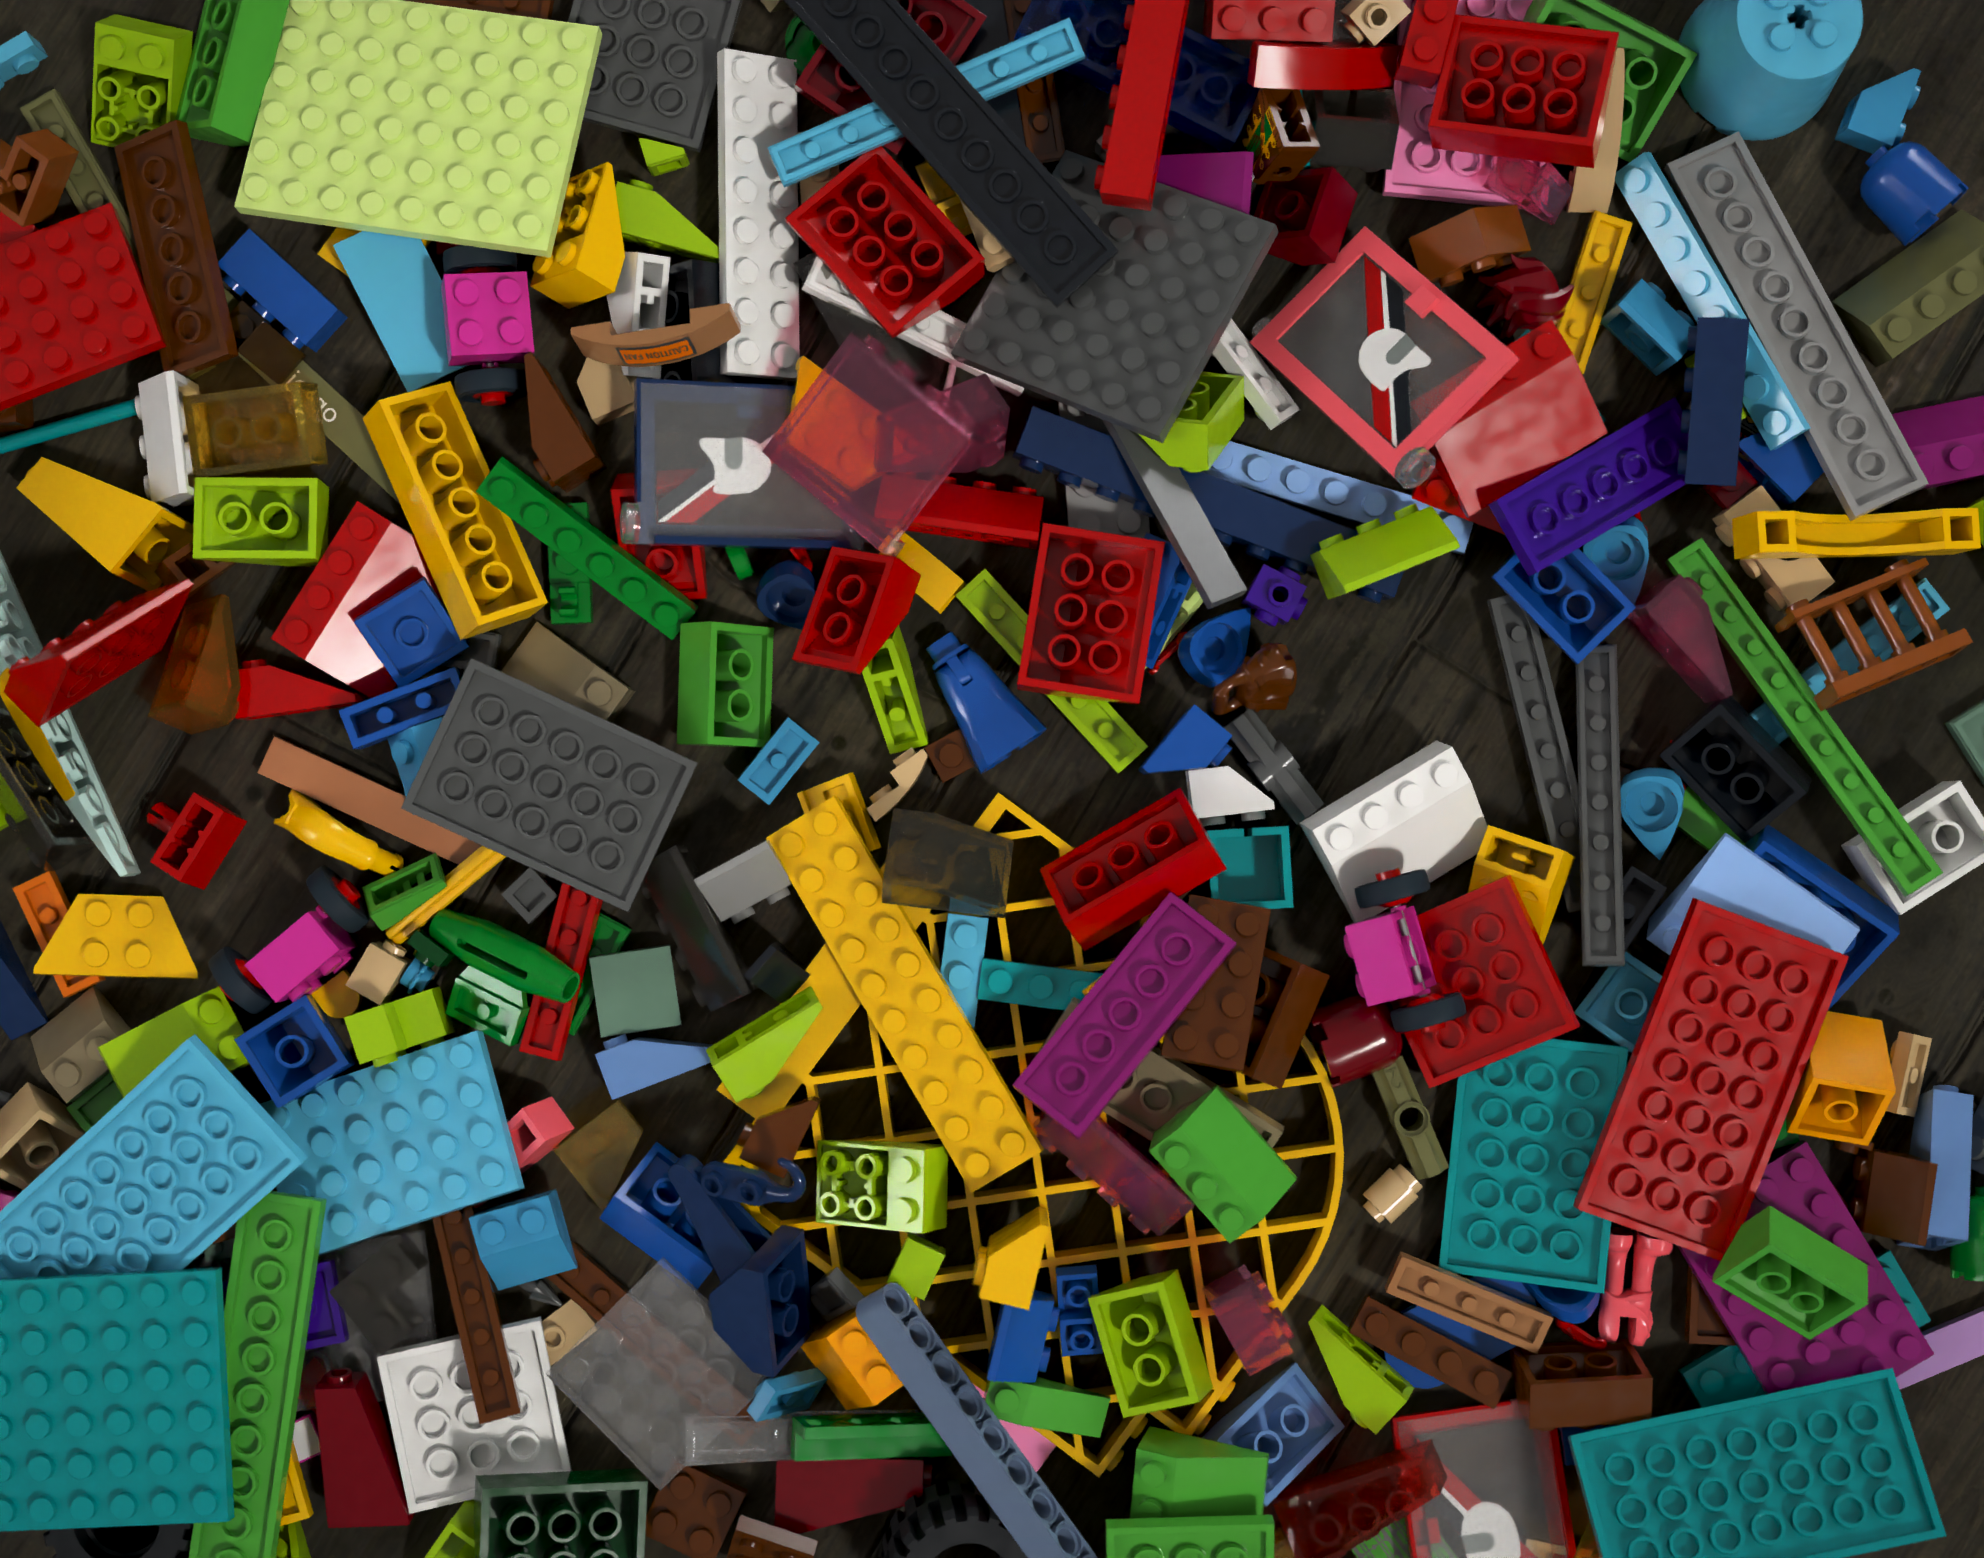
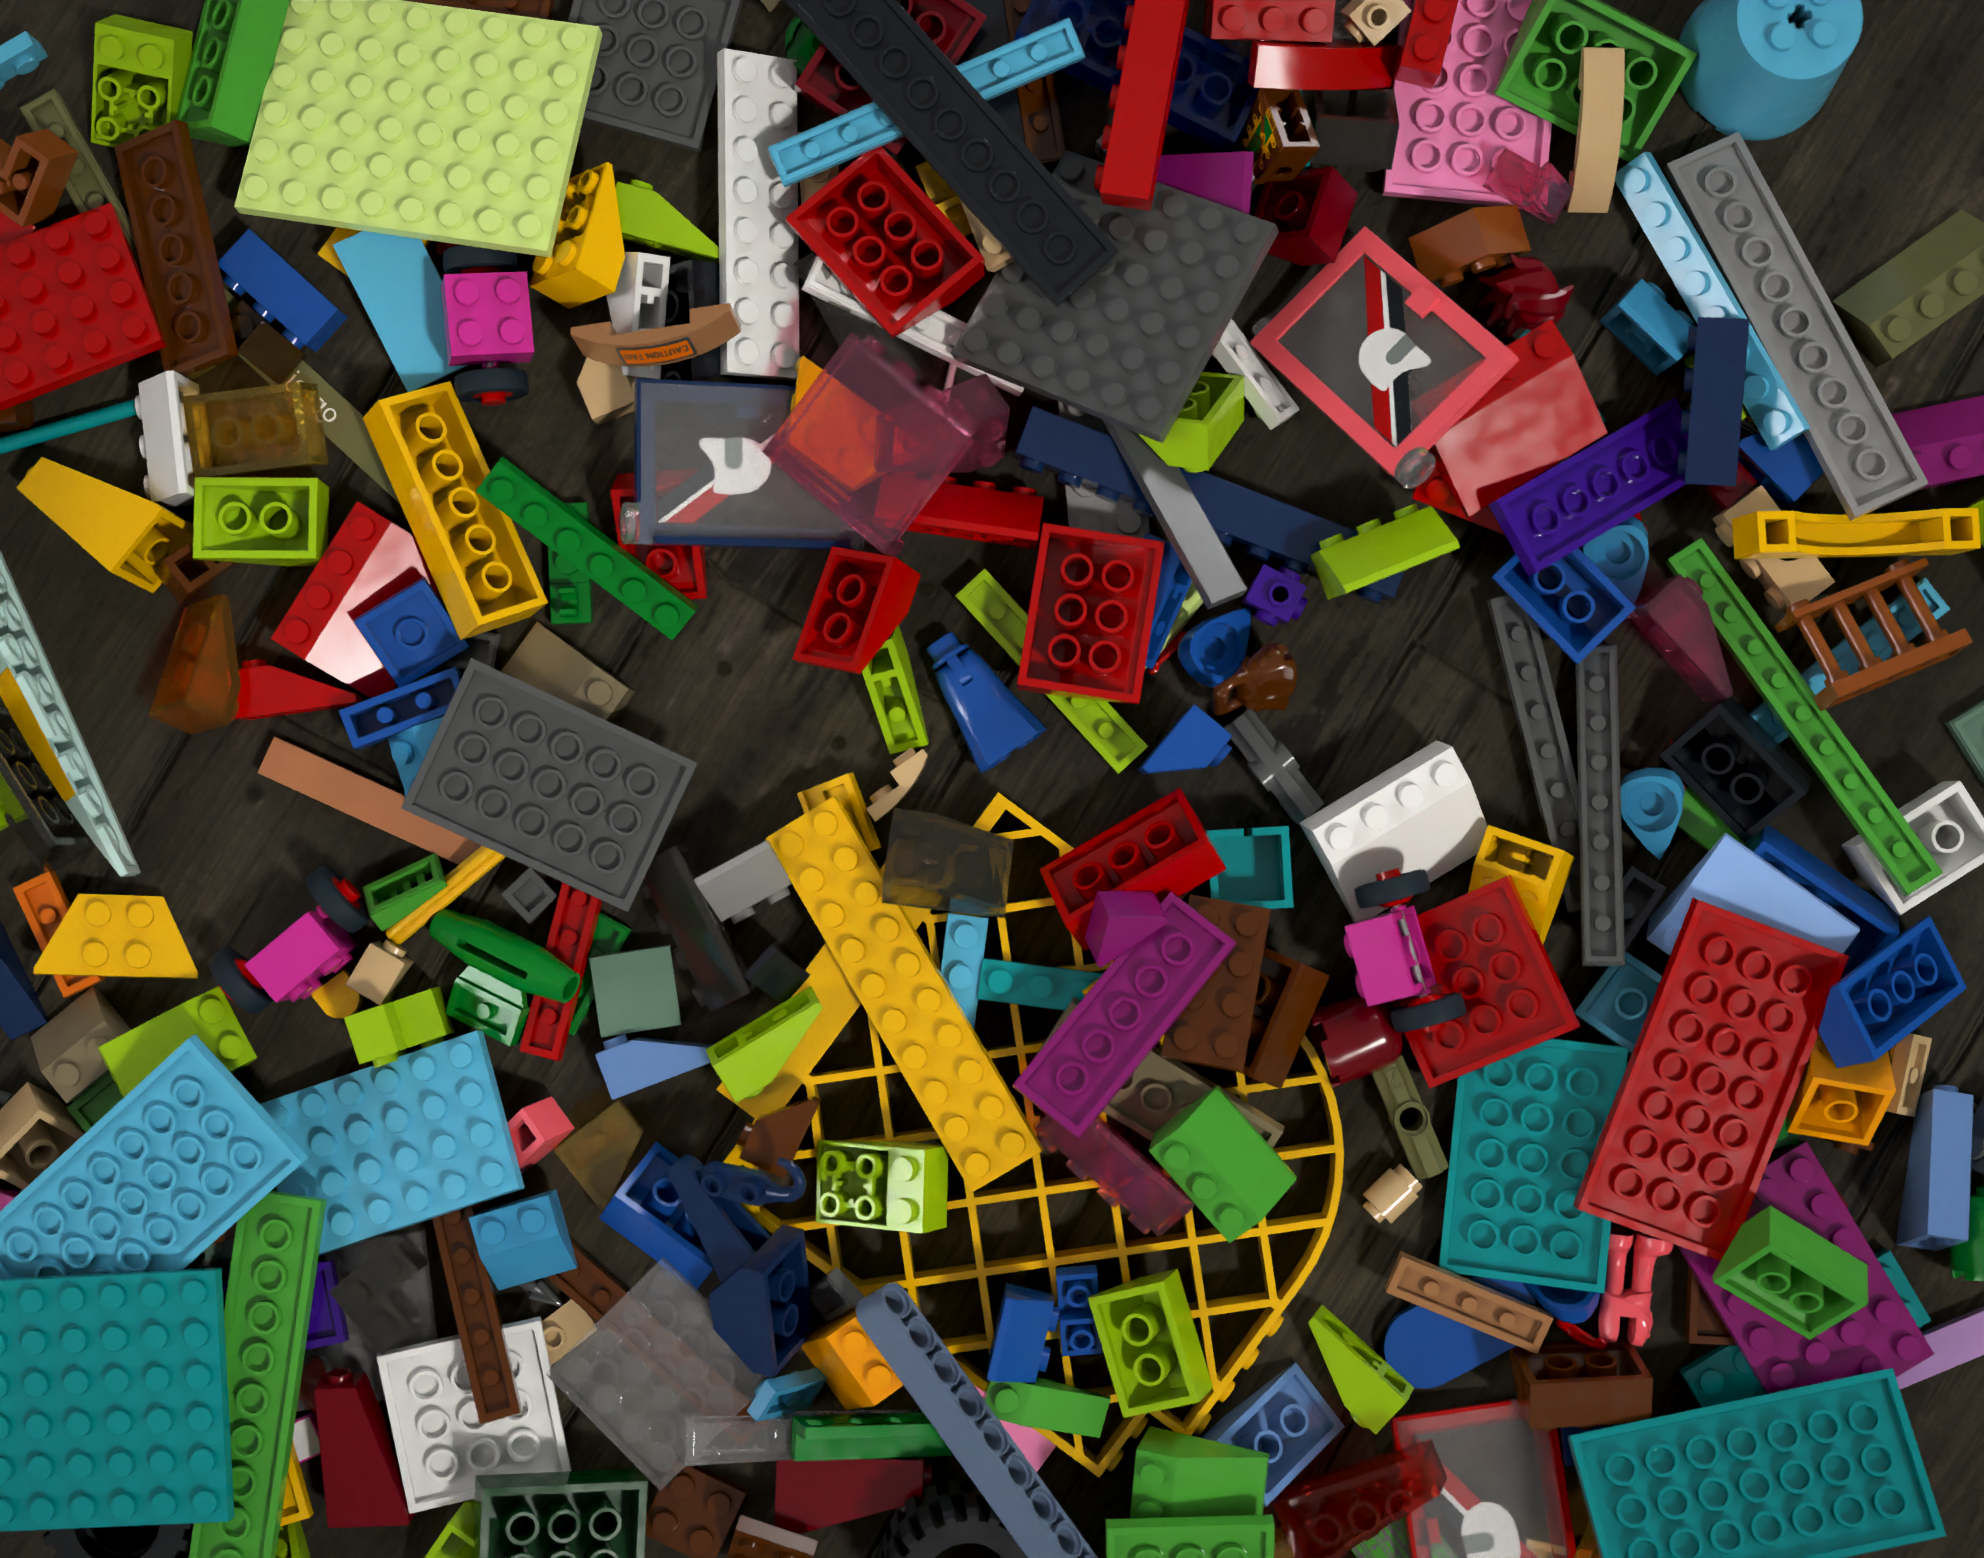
red slope [3,579,194,727] -> none
red brick [146,792,248,890] -> none
blue slope [234,995,357,1109] -> none
yellow piece [273,789,404,876] -> none
dark azure plate [399,958,435,994] -> none
dark green plate [407,928,455,968] -> none
reddish brown slope [524,352,607,493] -> none
lime slope [639,138,690,177] -> none
bright green slope [677,621,774,748] -> none
green tile [725,547,754,580] -> none
dark azure plate [737,716,820,805] -> none
dark blue piece [756,527,819,629] -> none
yellow slope [879,529,966,614] -> none
lime brick [887,1232,946,1301] -> none
reddish brown plate [924,729,976,783] -> none
yellow slope [973,1207,1049,1310] -> none
white slope [1185,766,1275,826] -> none
clear pink brick [1202,1264,1295,1377] -> none
light blue plate [1203,441,1473,555] -> none
reddish brown plate [1347,1294,1513,1409] -> none
red slope [1428,14,1619,168] -> none
yellow tile [1555,210,1633,375] -> none
dark azure slope [1835,68,1921,154] -> none
reddish brown slope [1847,1148,1938,1246] -> none
blue cylinder [1860,141,1969,246] -> none
none -> magenta slope [1085,891,1169,968]
none -> blue slope [1818,916,1967,1068]

